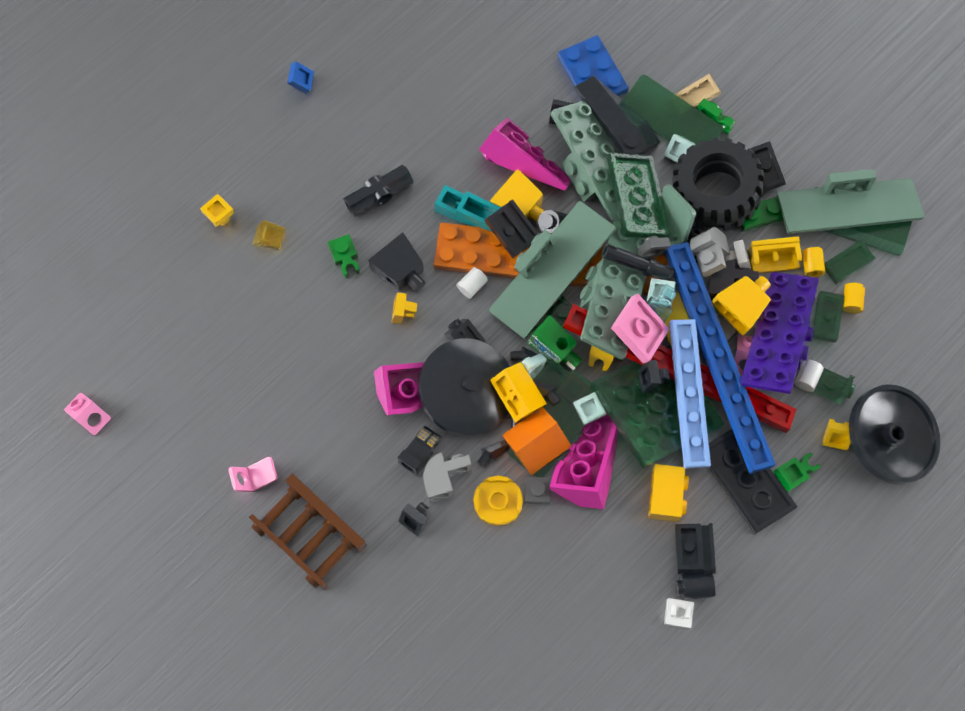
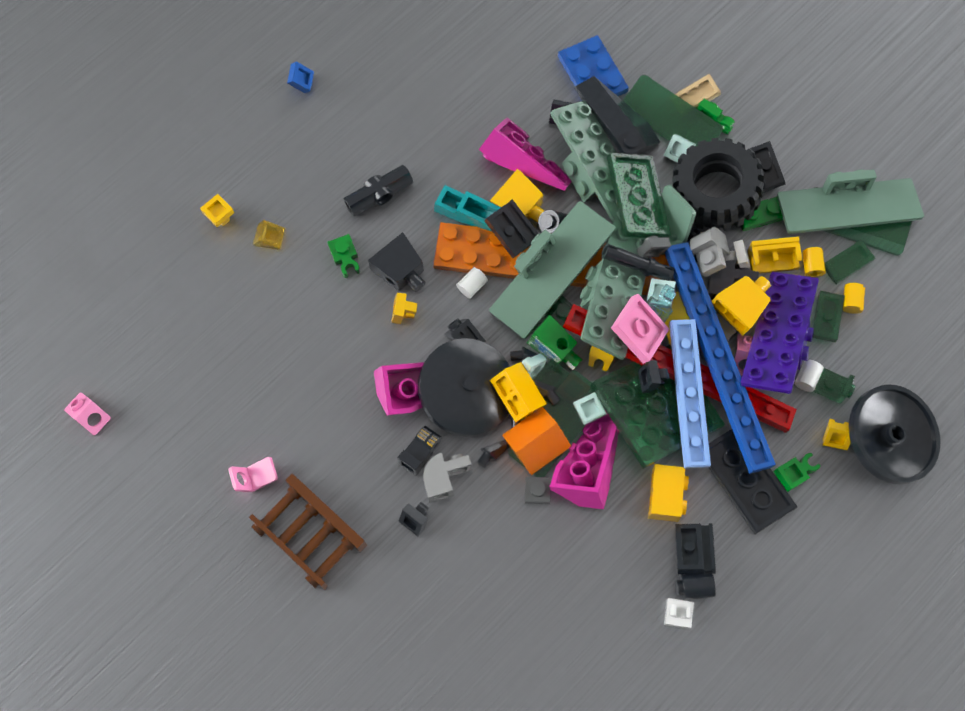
yellow tile [473,475,523,526] -> none

